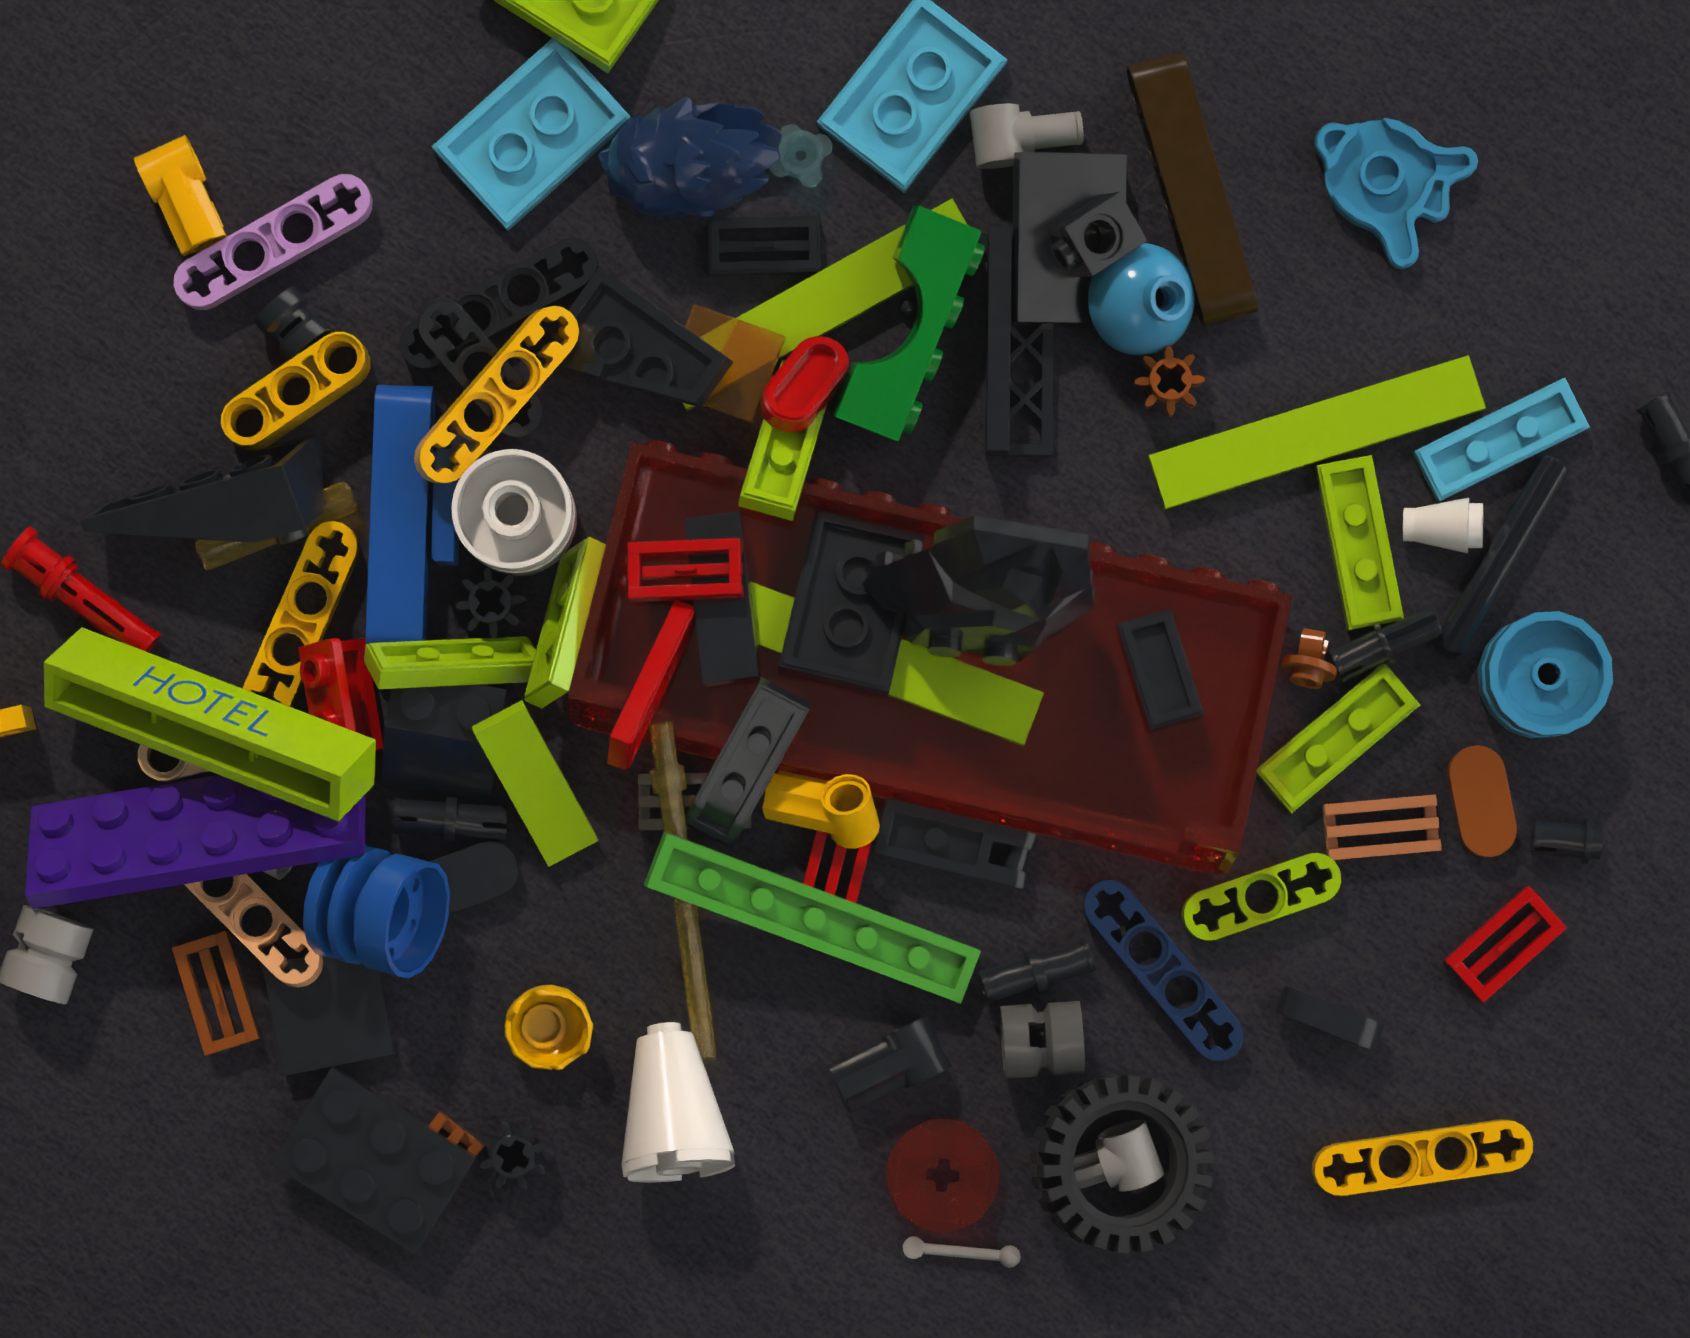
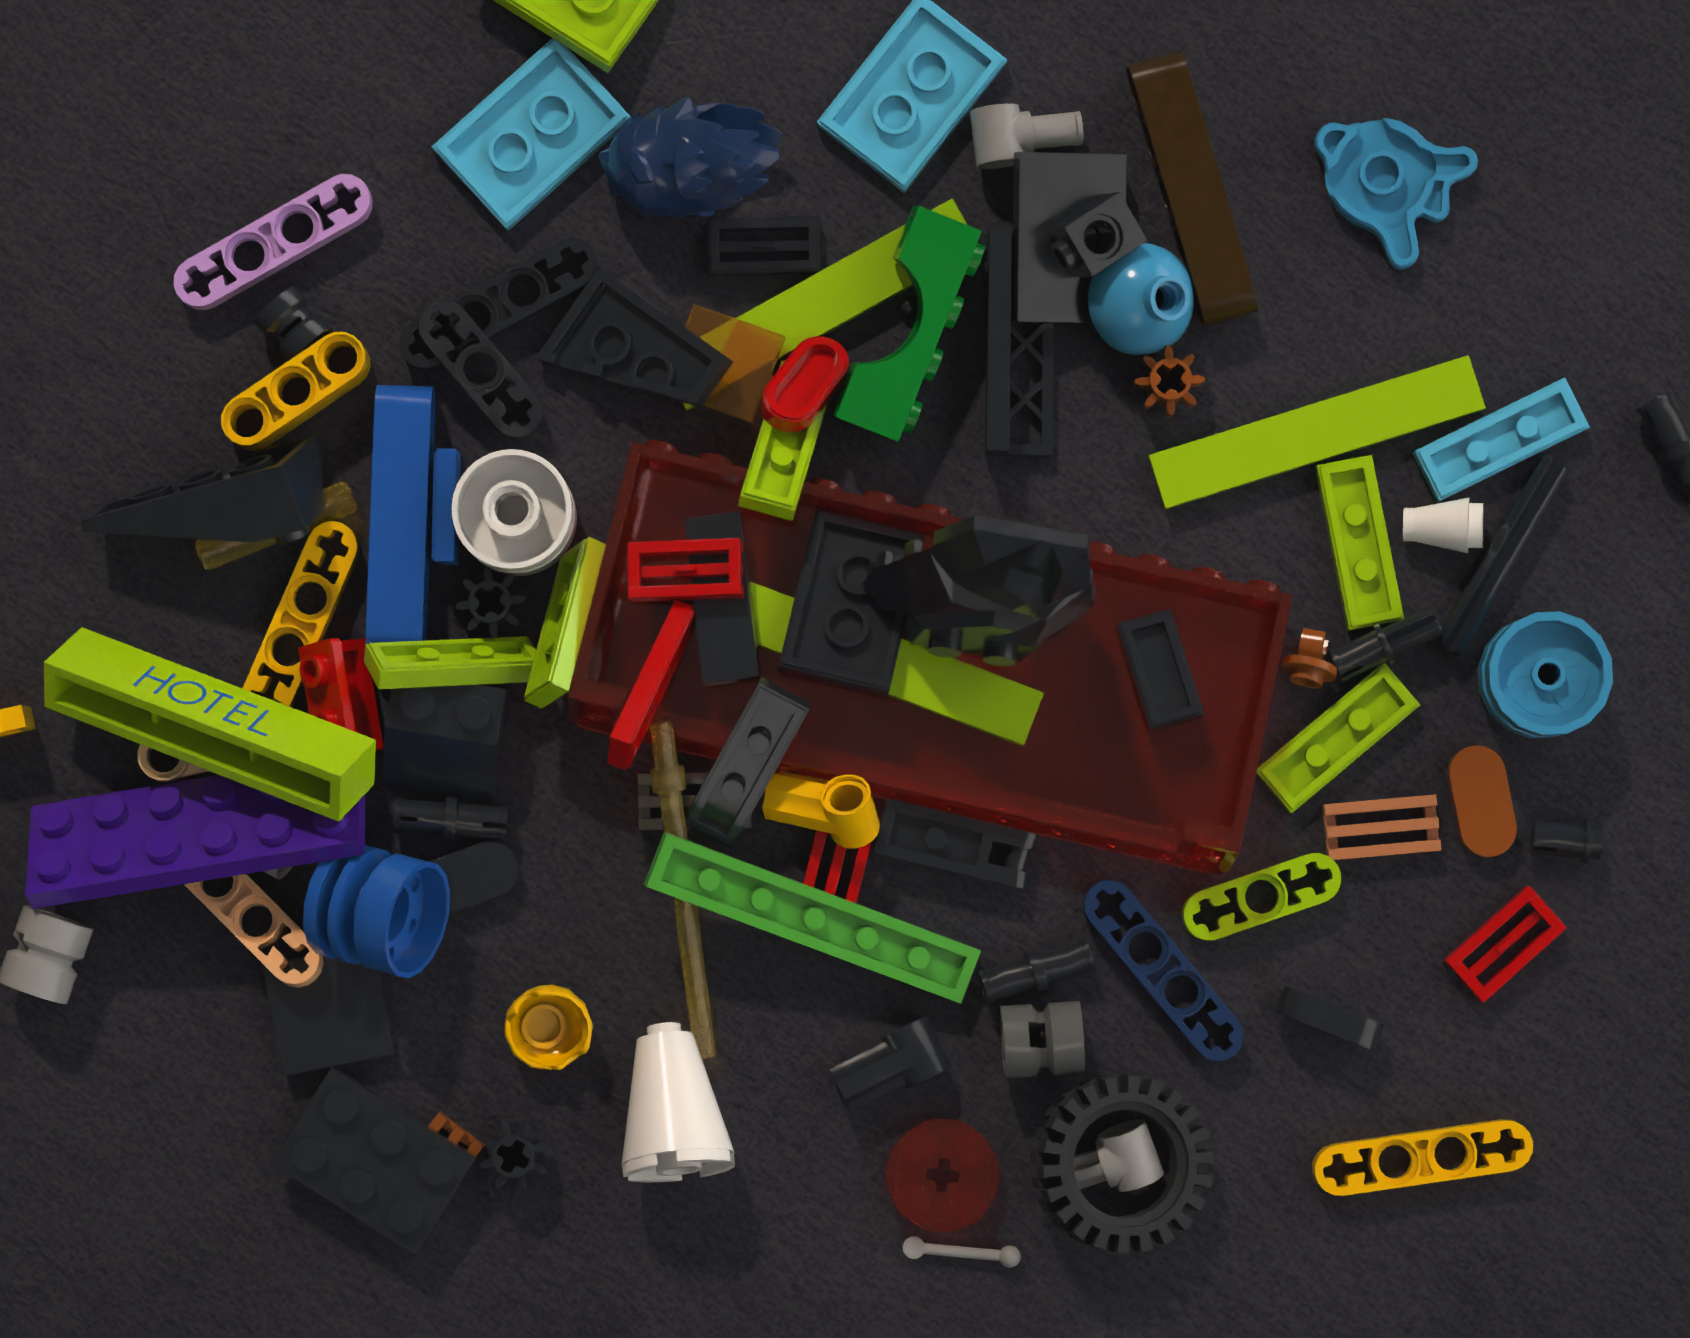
red pin [0,526,162,653] -> none
yellow piece [134,135,227,256] -> none
dark orange tile [172,931,261,1056] -> none
yellow beam [414,306,579,484] -> none
lime tile [472,700,598,867] -> none
clear light blue plate [770,124,832,187] -> none

